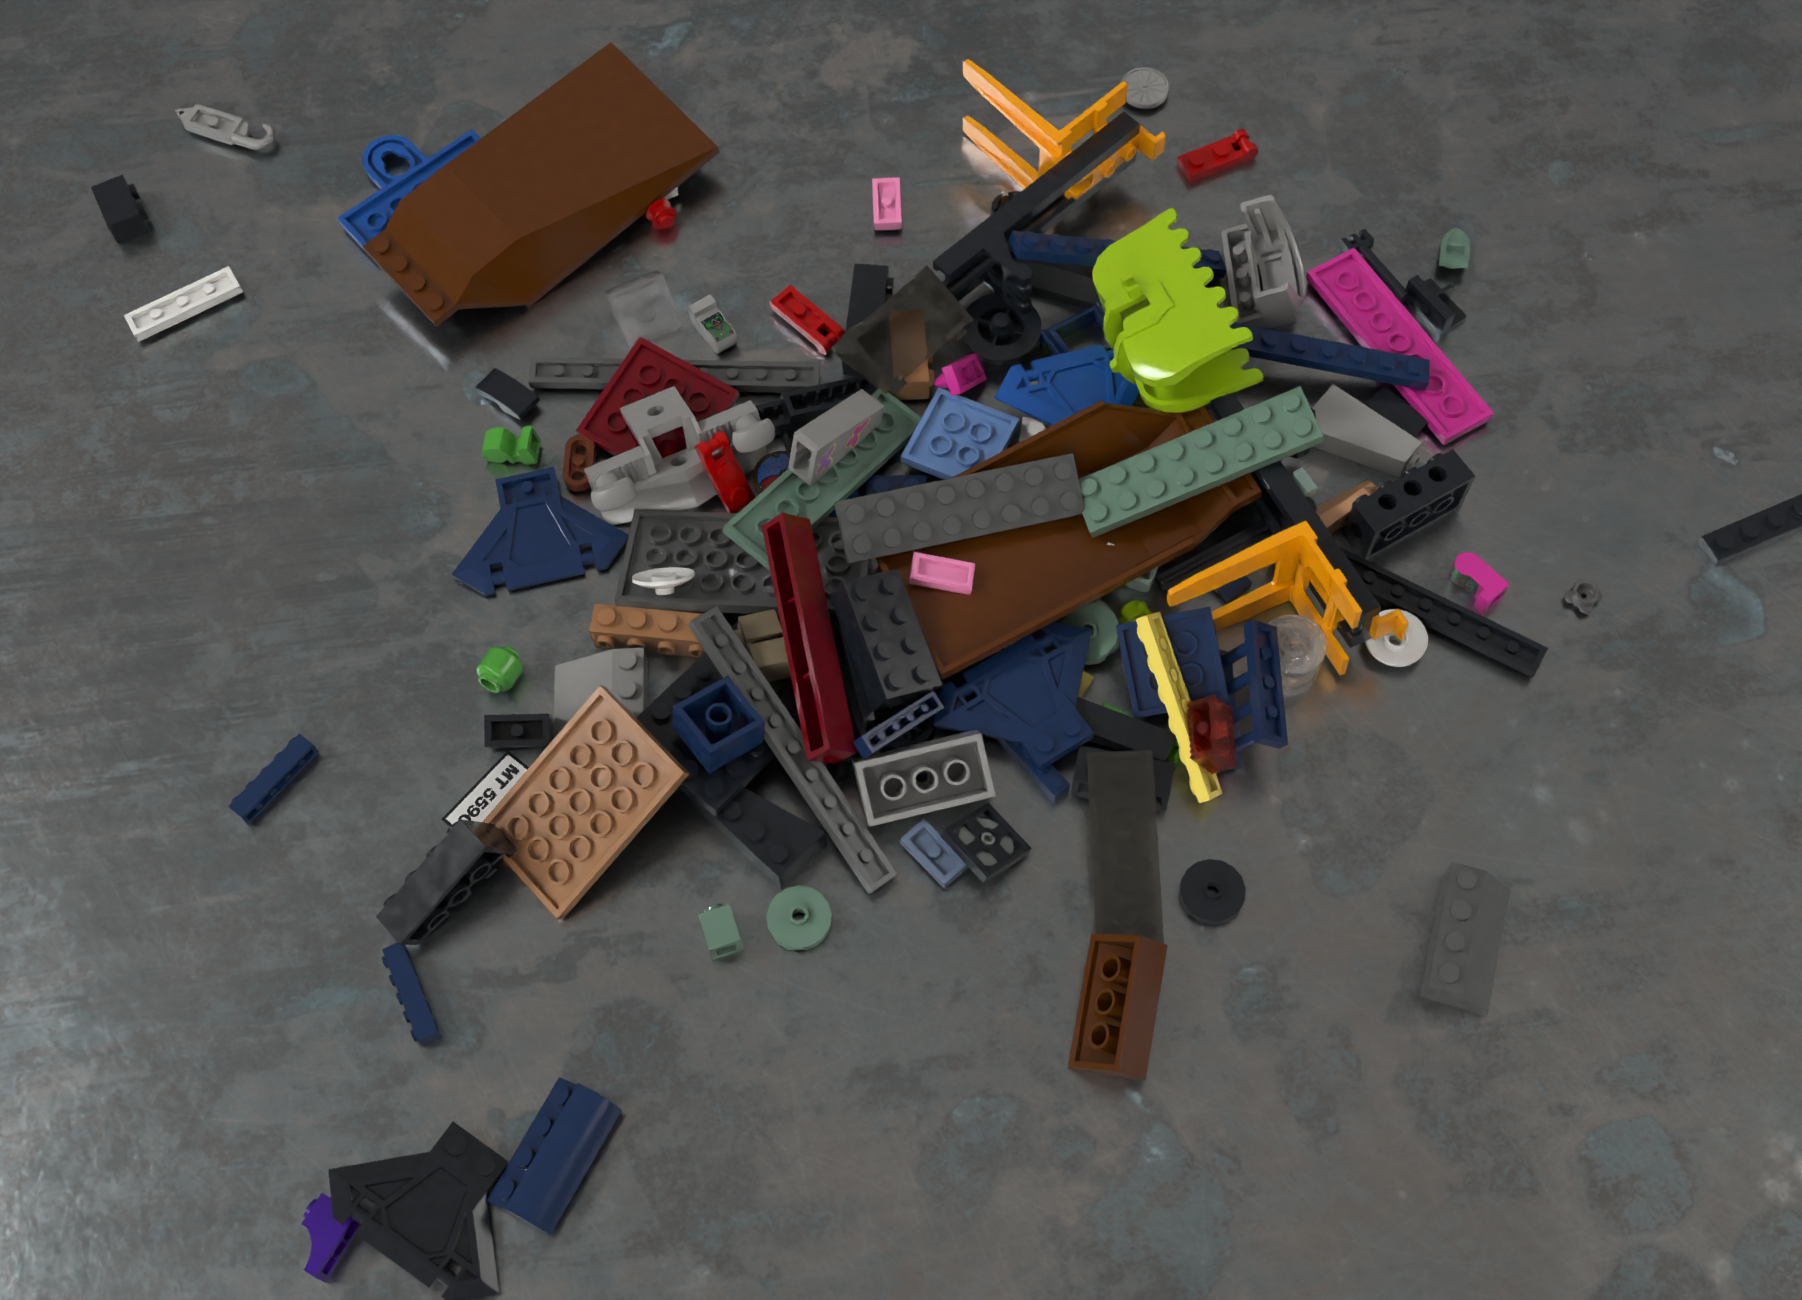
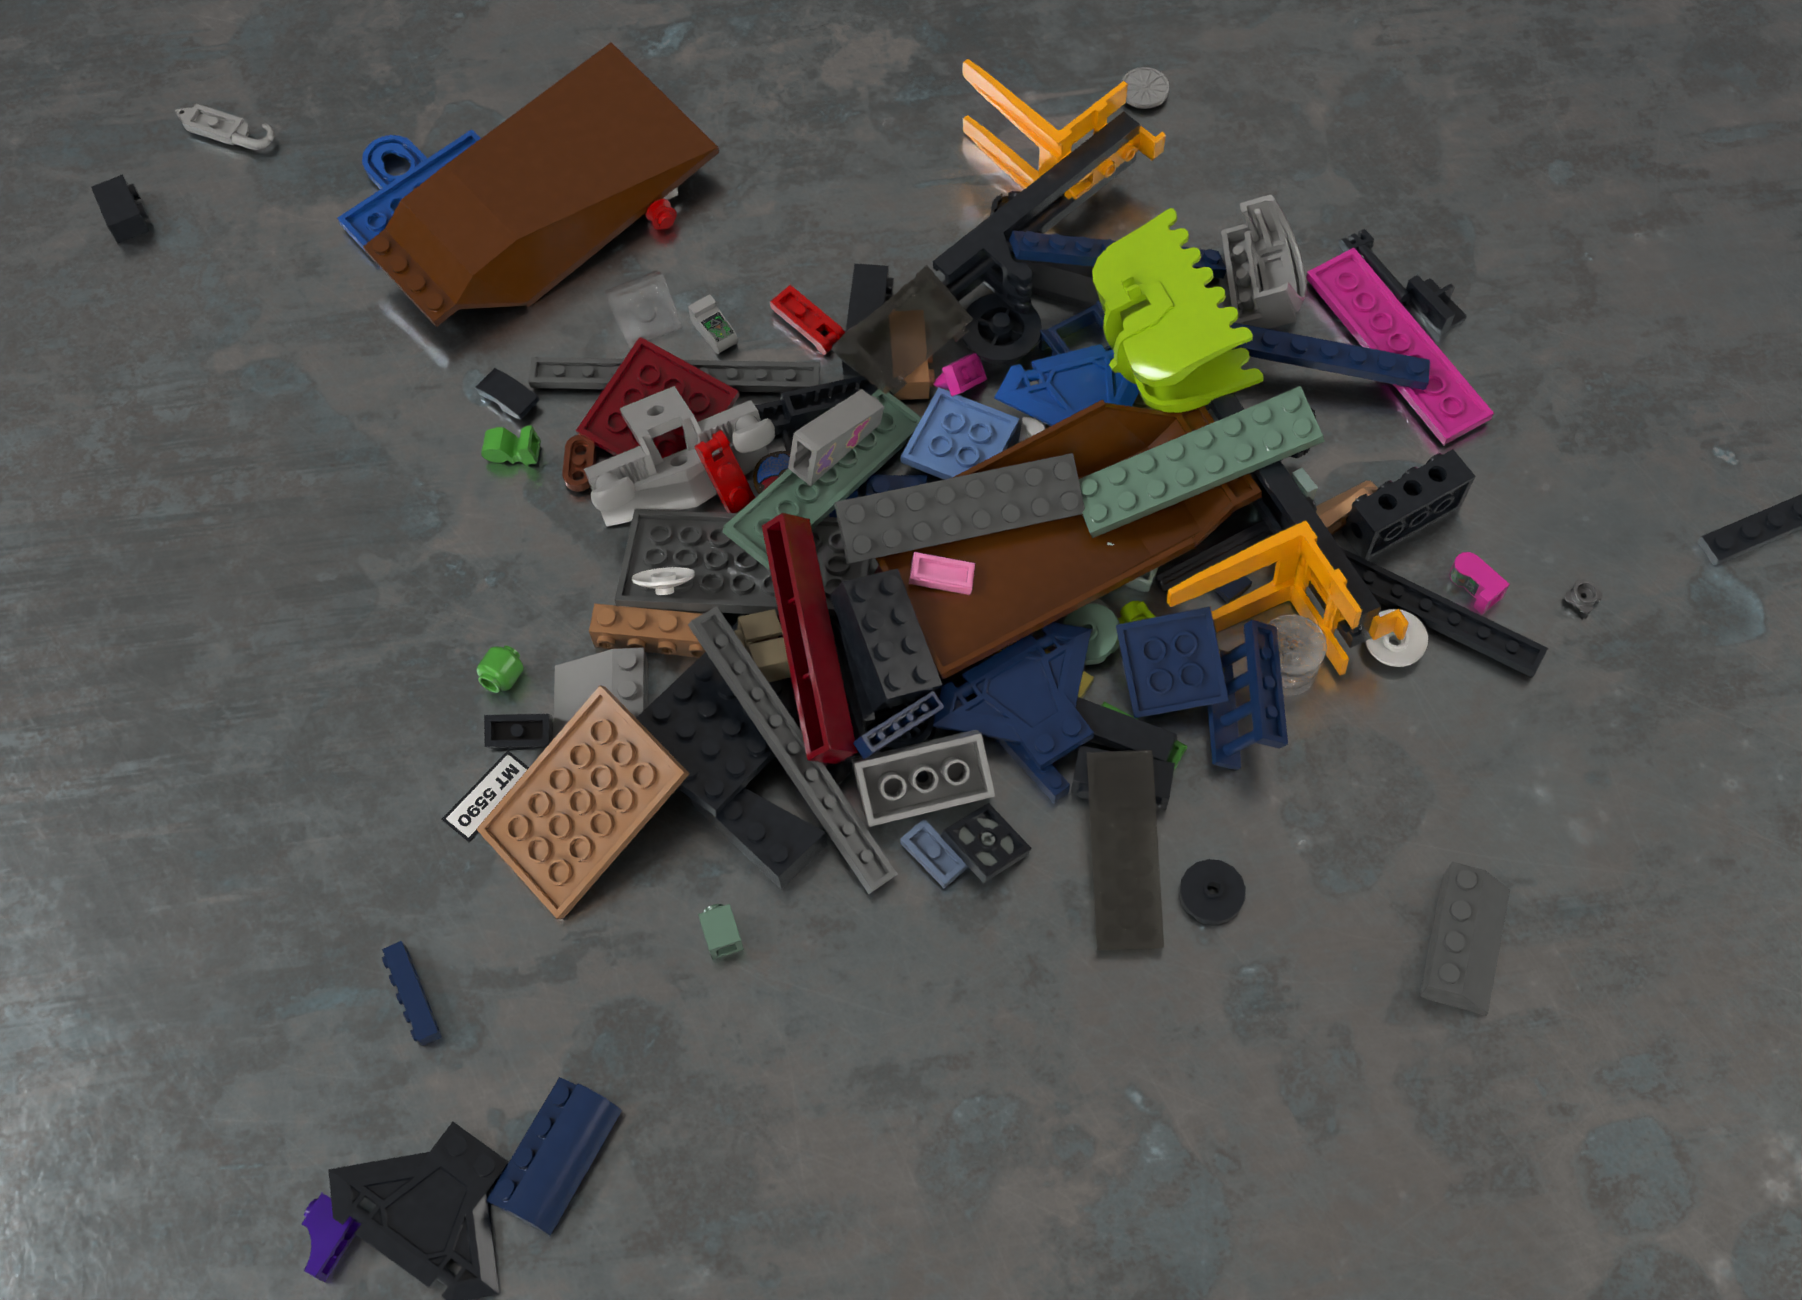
white plate [124,266,243,342] -> none
dark blue piece [228,733,319,825] -> none
black wedge [376,819,518,945] -> none
dark blue plate [452,467,629,596] -> none
dark blue brick [672,676,765,774] -> none
sand green plate [766,885,832,951] -> none
bright pink plate [872,177,902,230] -> none
reddish brown slope [1068,934,1168,1080] -> none
light yellow plate [1136,611,1223,803] -> none
red plate [1177,129,1259,183] -> none
clear red brick [1187,695,1236,774] -> none
light grey slope [1312,384,1422,477] -> none
black tile [1365,386,1428,438] -> none
sand green plate [1439,228,1470,269] -> none

